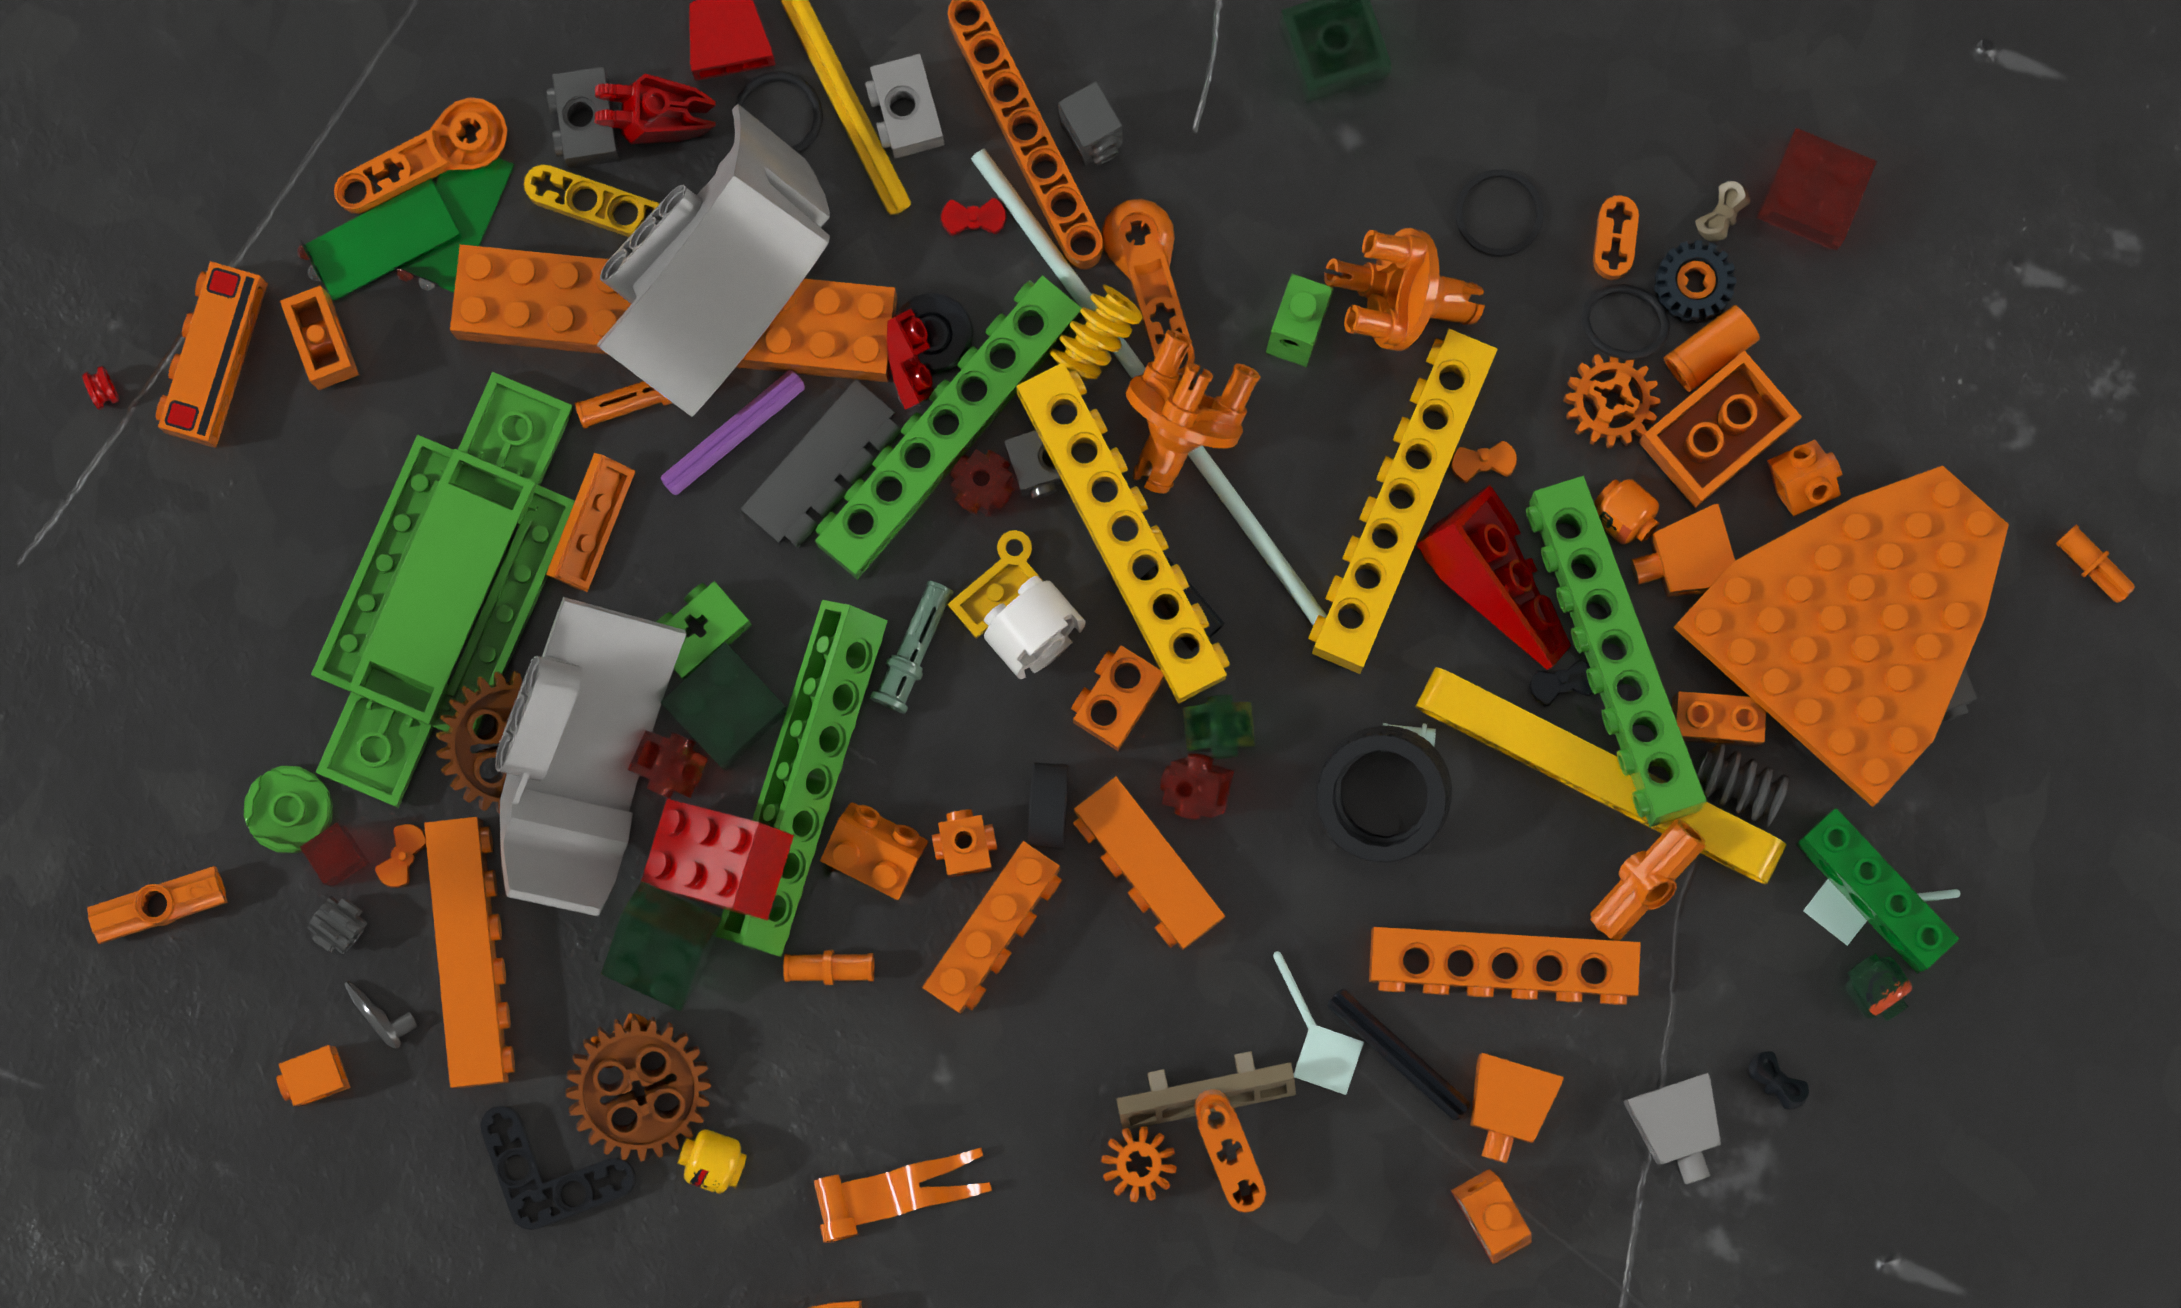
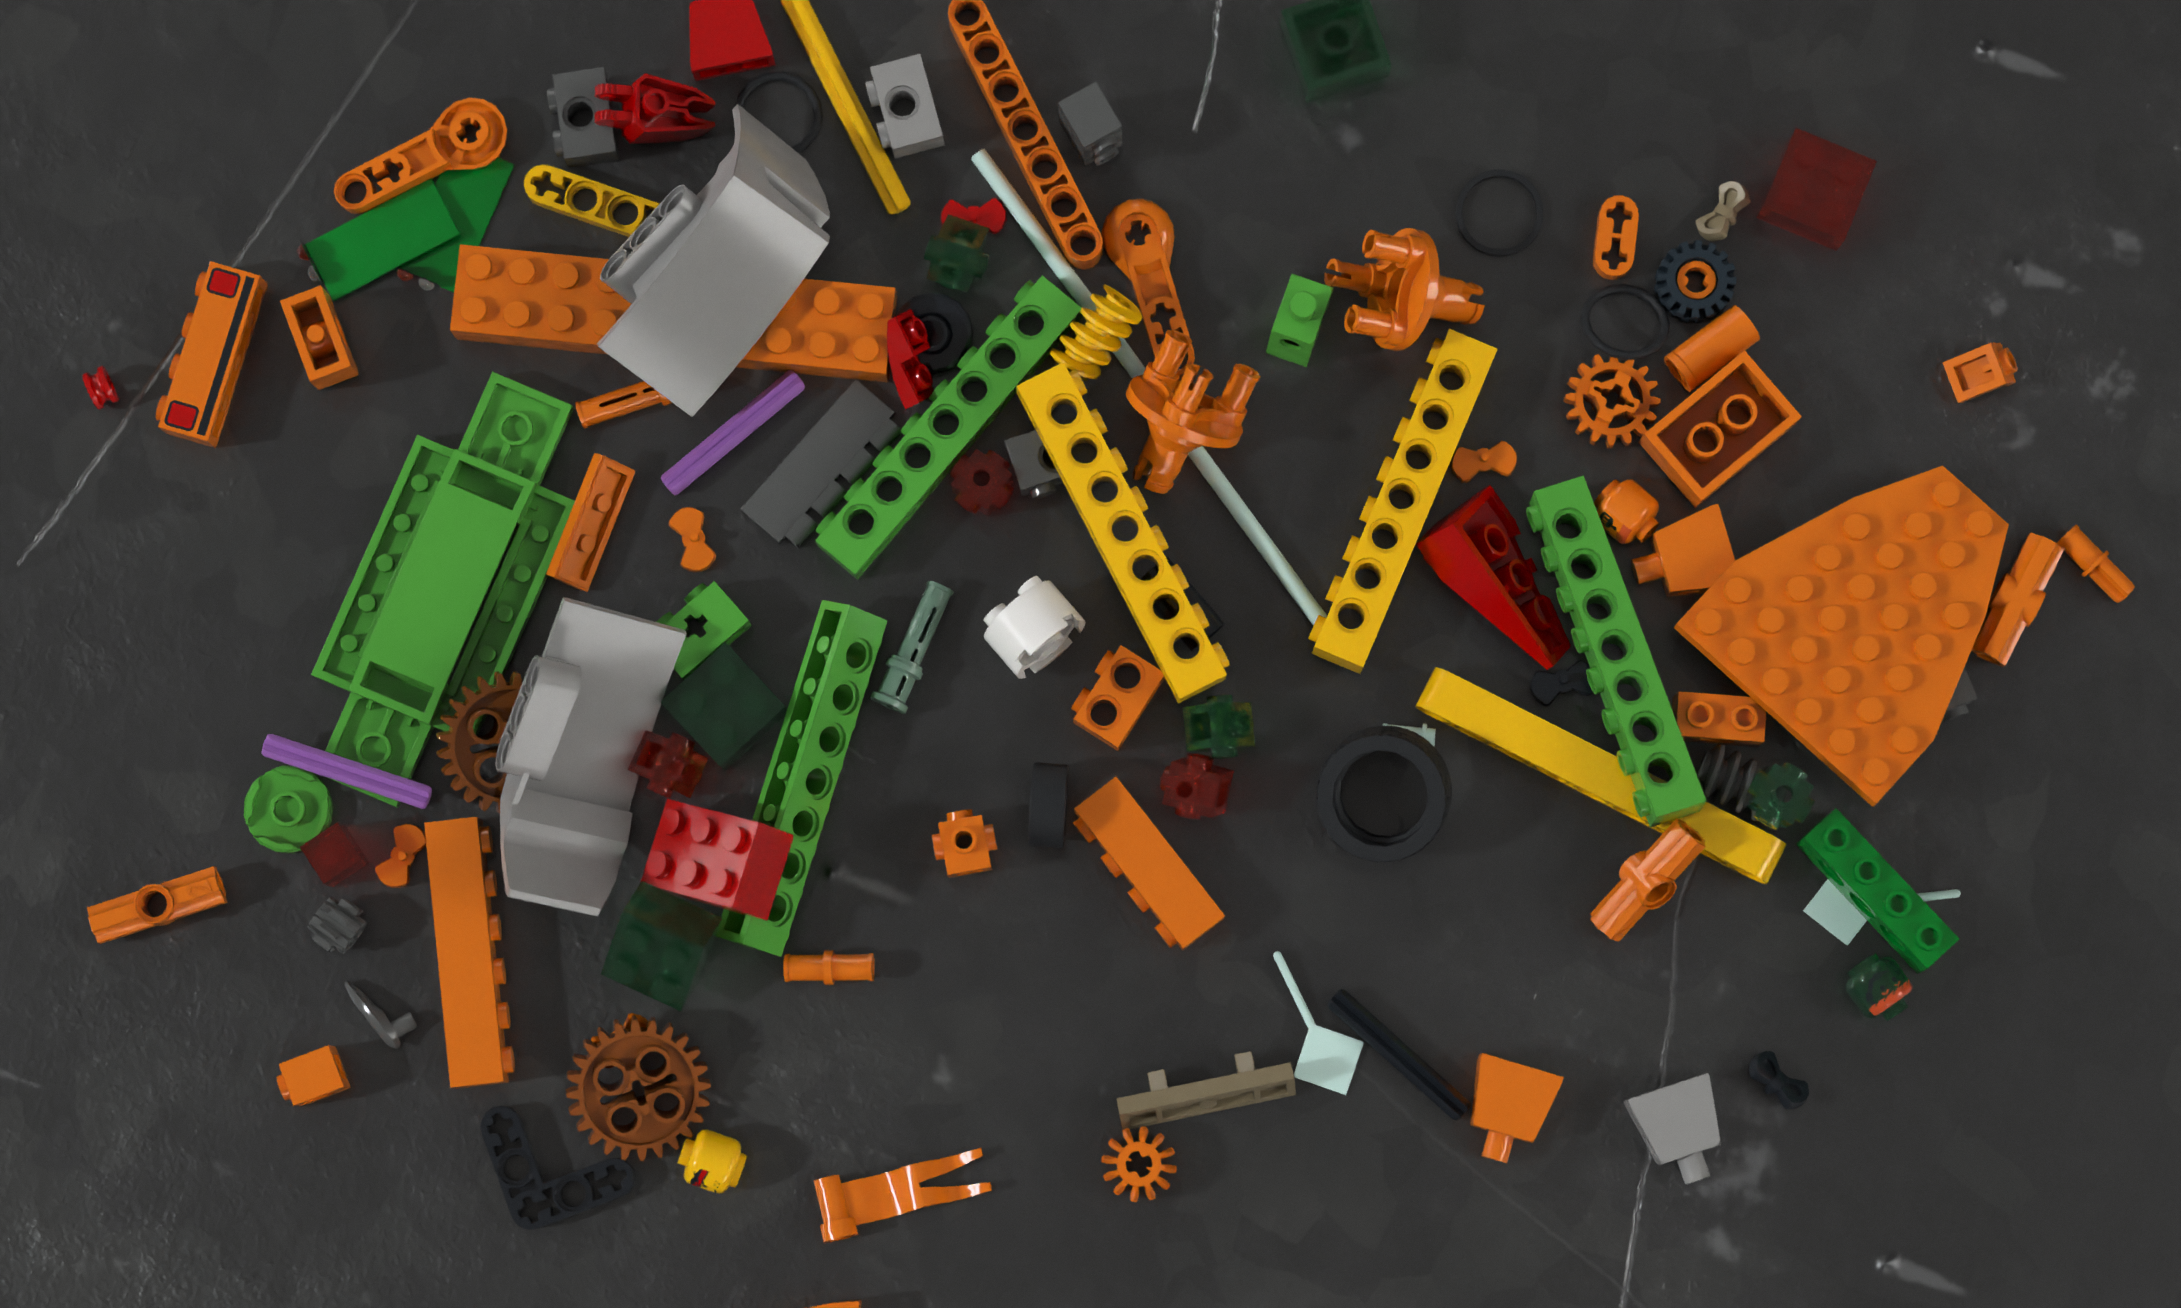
orange bracket [820,802,929,900] -> none
orange brick [922,841,1062,1015] -> none
yellow hinge [948,530,1043,639] -> none
orange beam [1194,1089,1266,1213] -> none
orange brick [1369,927,1641,1005] -> none
orange torso [1451,1169,1532,1264] -> none
orange brick [1767,440,1842,516] -> none
none -> medium lavender axle [262,734,432,809]
none -> orange piece [669,507,716,572]
none -> clear green brick [924,214,990,293]
none -> clear green brick [1746,762,1815,830]
none -> orange bracket [1942,343,2017,403]
none -> orange piece [1971,533,2064,667]

